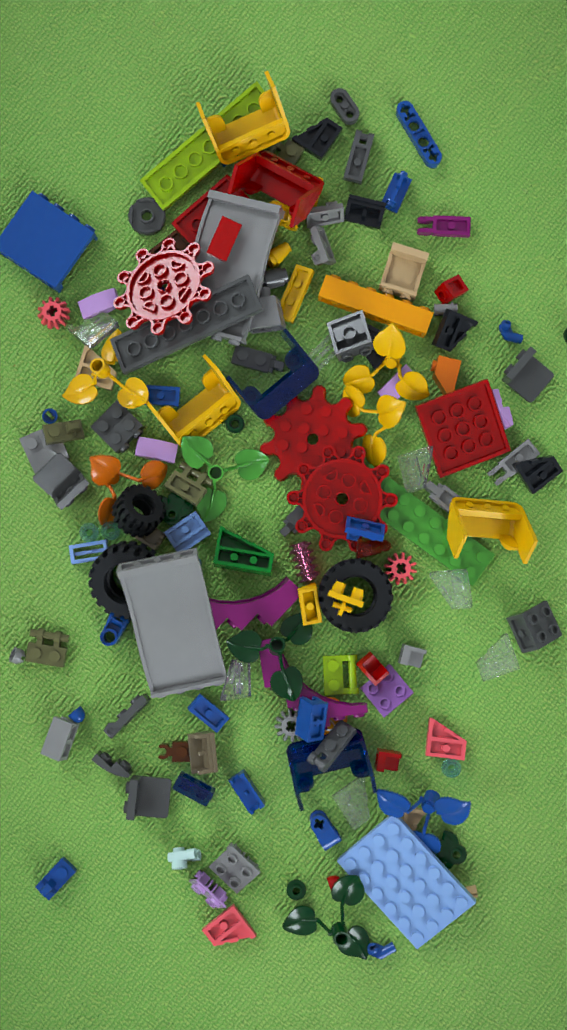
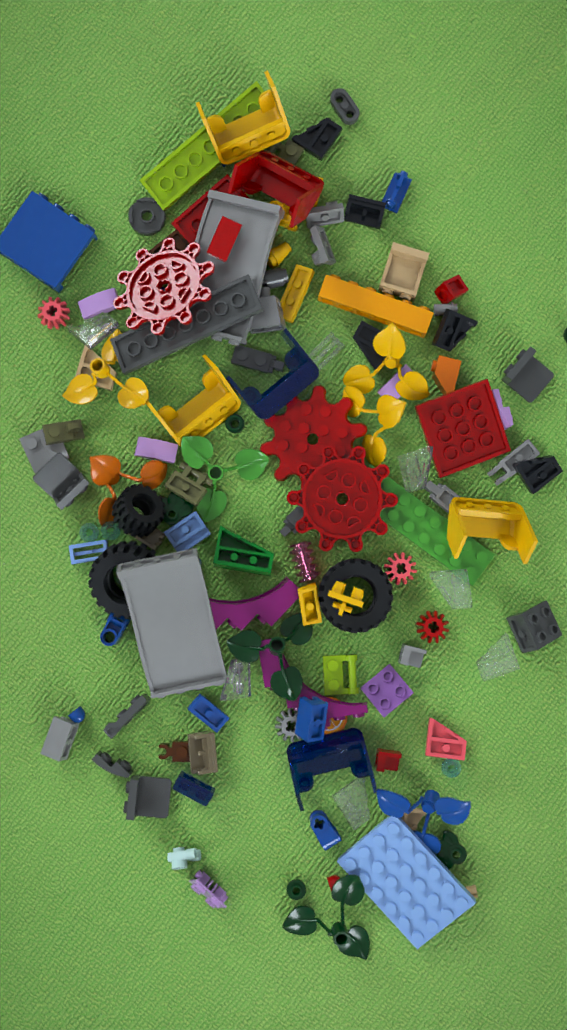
light grey hinge [9,647,26,664] -> none
olive plate [25,628,70,668] -> none
blue hinge [35,856,77,900] -> none
blue hinge [42,408,58,424] -> none
dark grey plate [90,400,145,454] -> none
blue plate [145,385,181,407] -> none
coral wing [202,903,257,946] -> none
light grey hinge [209,842,261,894] -> none
blue hinge [228,769,265,815] -> none
dark grey plate [307,720,357,773] -> none
dark grey plate [327,310,374,362] -> none
dark grey plate [343,130,375,184] -> none
blue hinge [345,516,385,542] -> none
clear red hinge [356,538,391,559] -> none
red panel [356,652,389,686] -> none
blue arm [367,942,397,959] -> none
blue beam [396,101,442,168] -> none
magenta hinge [417,215,471,238] -> none
blue arm [499,320,523,344] -> none
none -> red gear [416,610,449,643]

